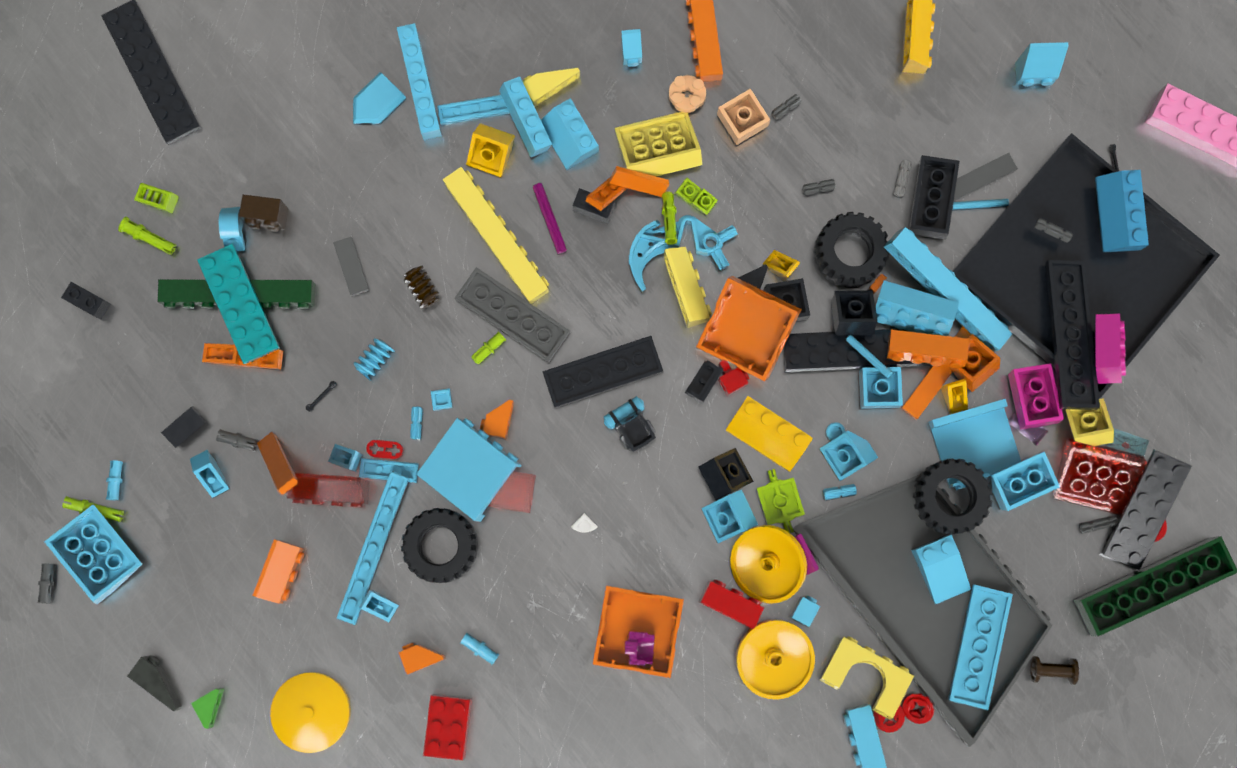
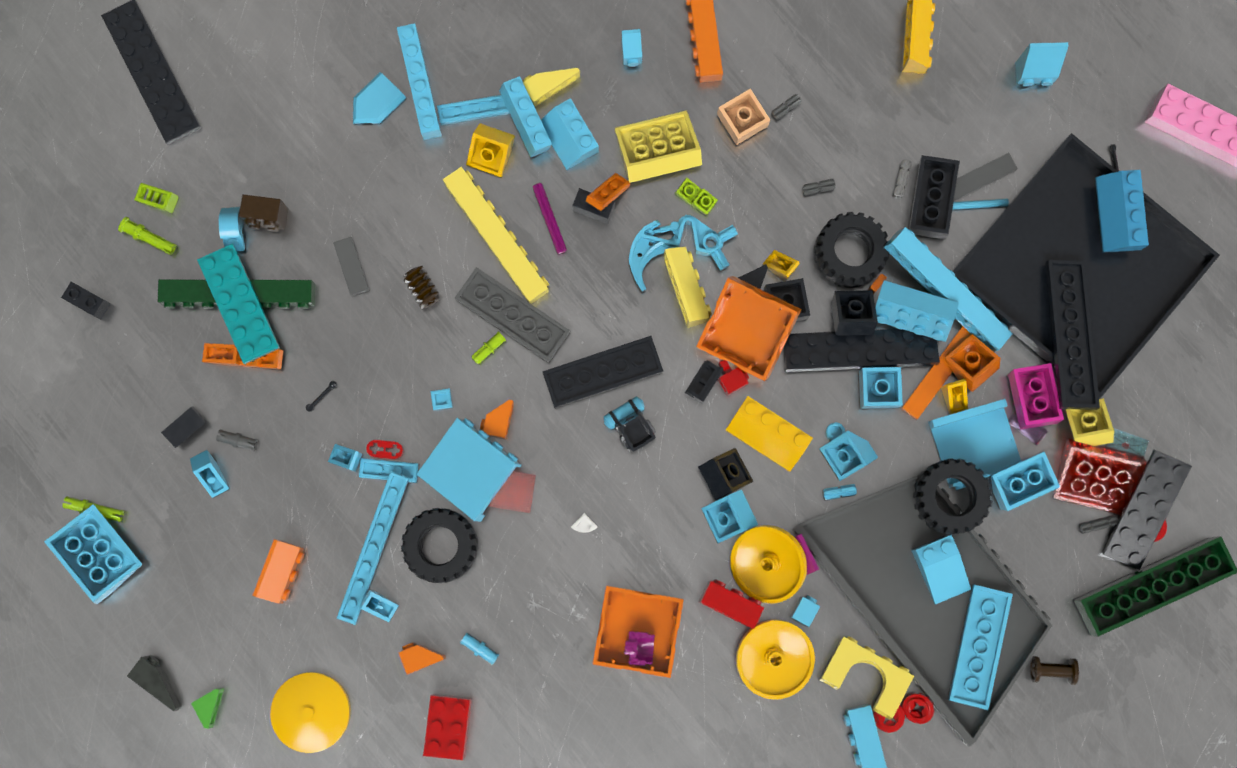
dark grey pin [37,563,55,604] -> none
medium azure pin [106,460,123,501] -> none
orange tile [257,432,298,495] -> none
clear red slope [286,473,370,508] -> none
medium azure piece [353,338,395,381] -> none
medium azure piece [410,406,422,440] -> none
orange tile [609,166,669,197] -> none
lime pin [661,192,677,245] -> none
light nougat plate [669,75,706,113] -> none
lime plate [756,469,805,533] -> none
medium azure bar [846,335,893,378] -> none
orange brick [887,330,969,368] -> none
dark grey axle [1035,218,1073,242] -> none
dark pink brick [1096,314,1126,384] -> none

